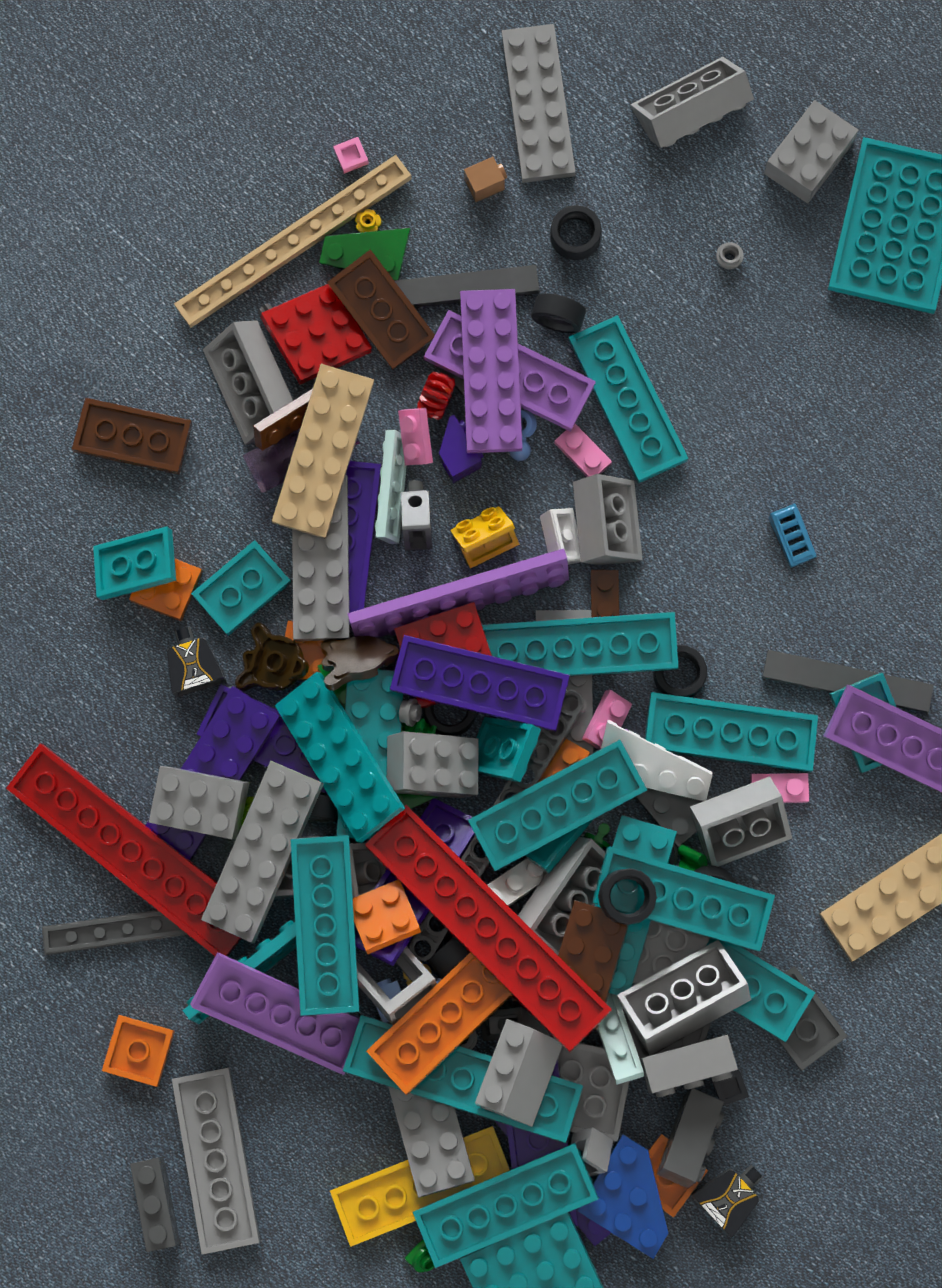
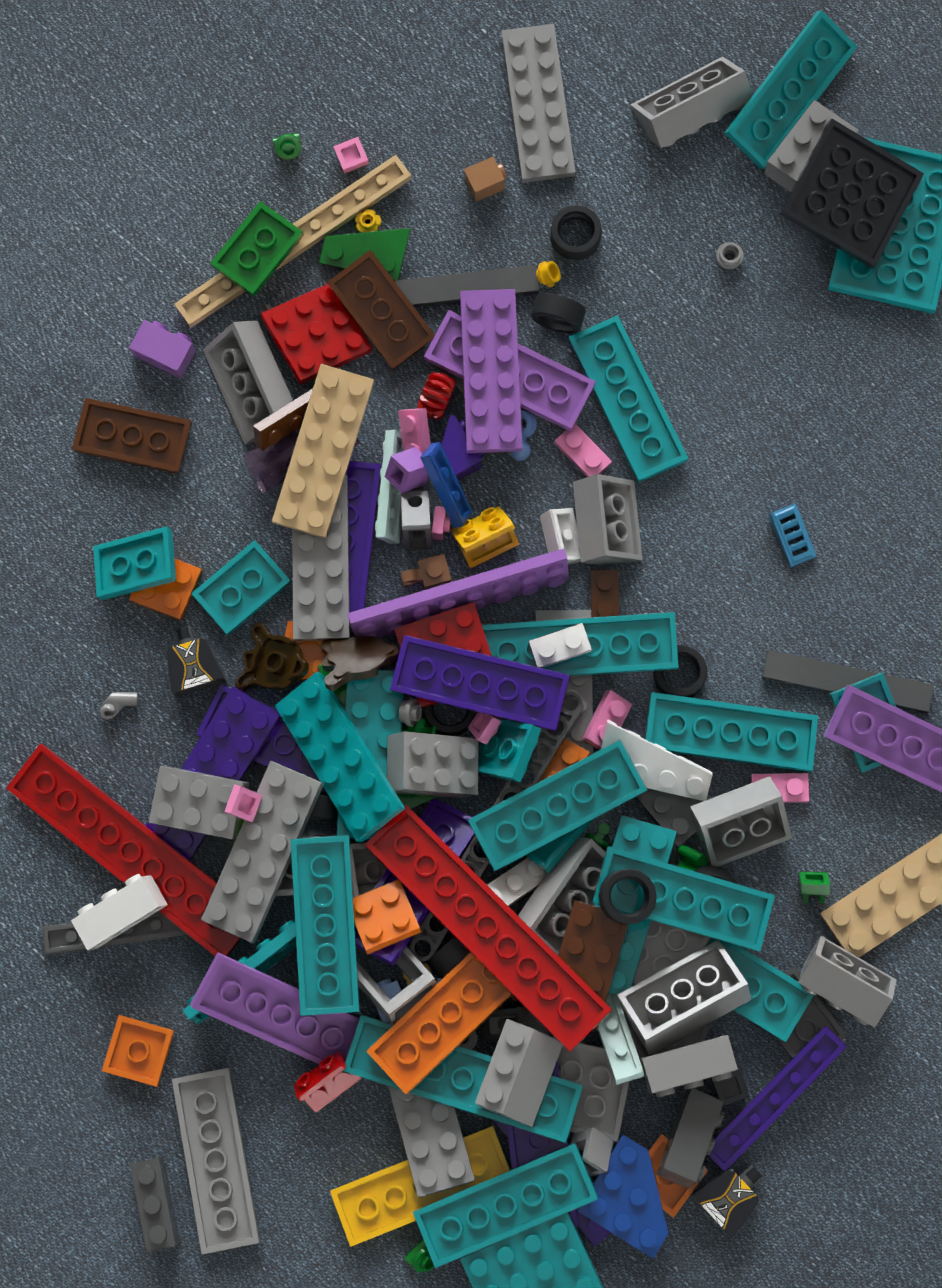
none -> white brick [71,874,168,951]
none -> light grey arm [100,692,139,720]
none -> medium lavender brick [129,320,196,379]
none -> green plate [210,201,304,297]
none -> bright pink plate [224,785,263,822]
none -> green plate [273,133,301,160]
none -> bracket [293,1050,361,1113]
none -> medium lavender brick [384,447,429,493]
none -> medium nougat plate [401,554,451,589]
none -> blue tile [420,442,473,528]
none -> bright pink plate [431,506,451,540]
none -> bright pink plate [468,713,502,745]
none -> white plate [529,623,592,668]
none -> yellow plate [536,261,561,287]
none -> dark purple plate [709,1025,847,1172]
none -> teal plate [724,10,857,169]
none -> black plate [780,119,924,269]
none -> green tile [798,872,830,904]
none -> light grey brick [798,936,896,1027]

